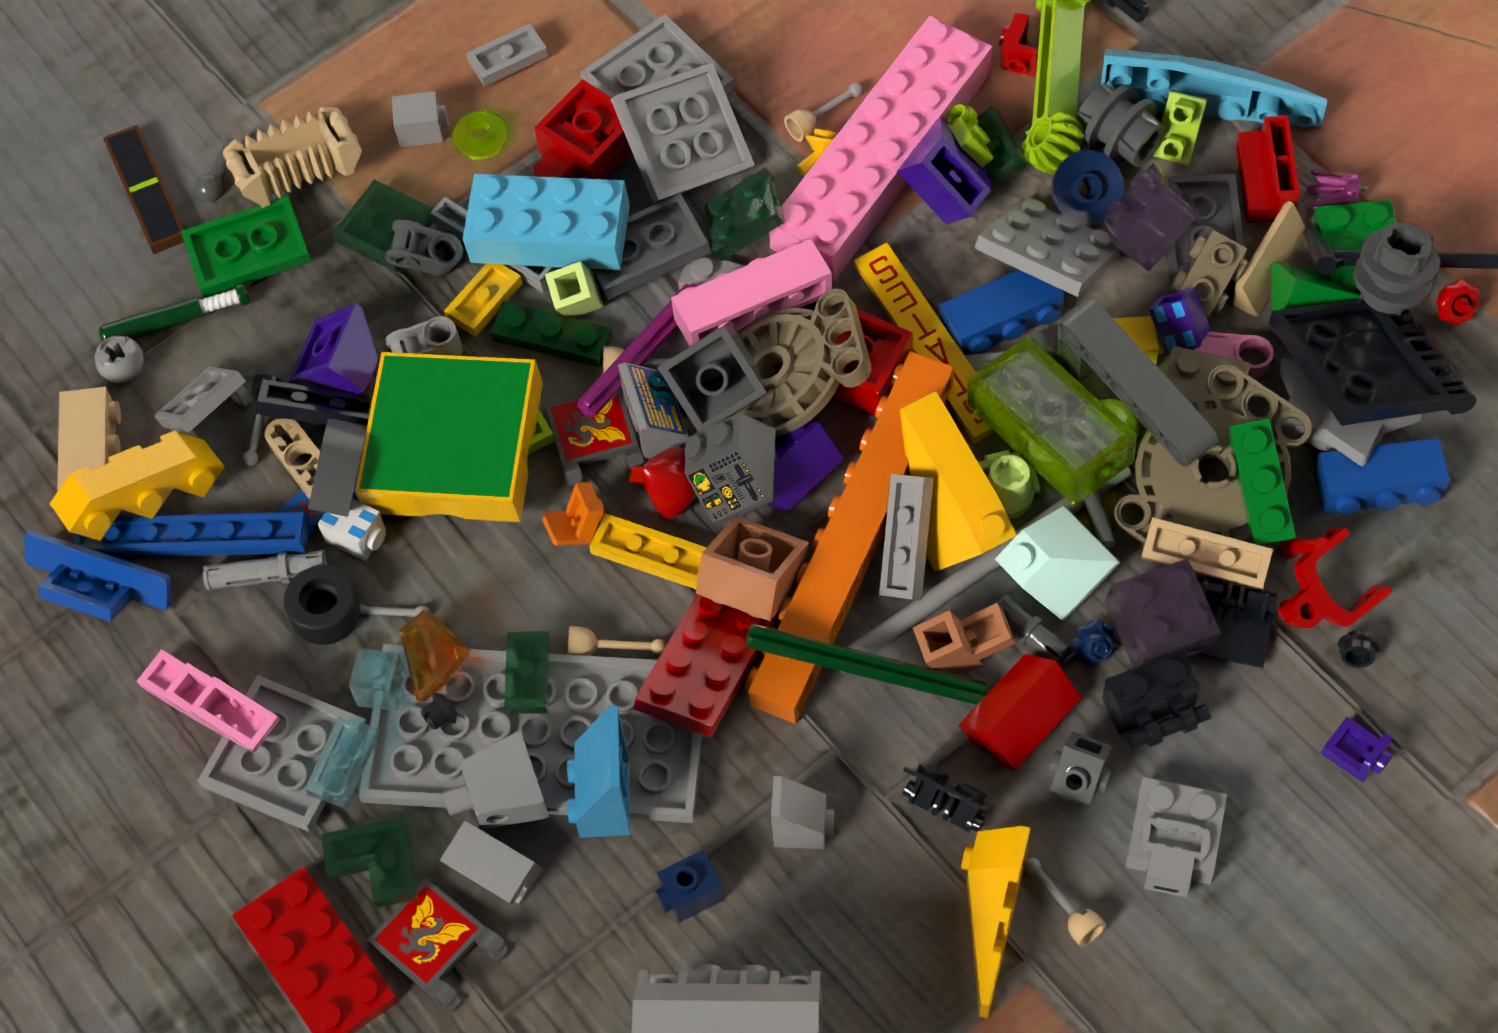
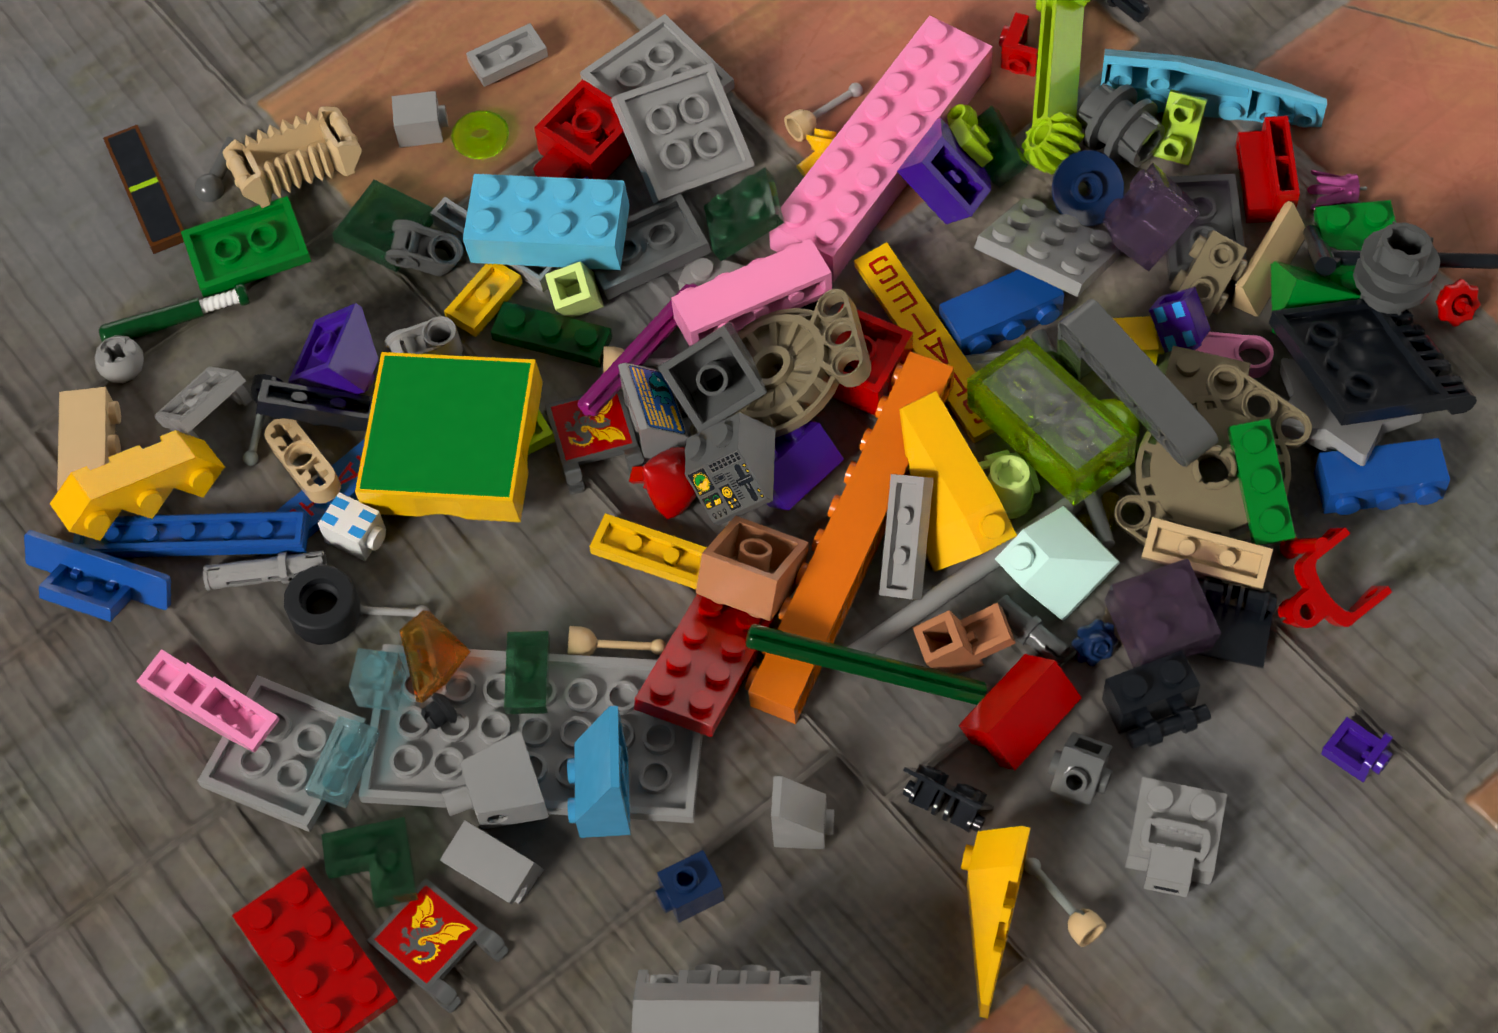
dark grey brick [308,418,367,517] -> none
orange bracket [542,482,604,546] -> none
black plate [1338,630,1380,668] -> none

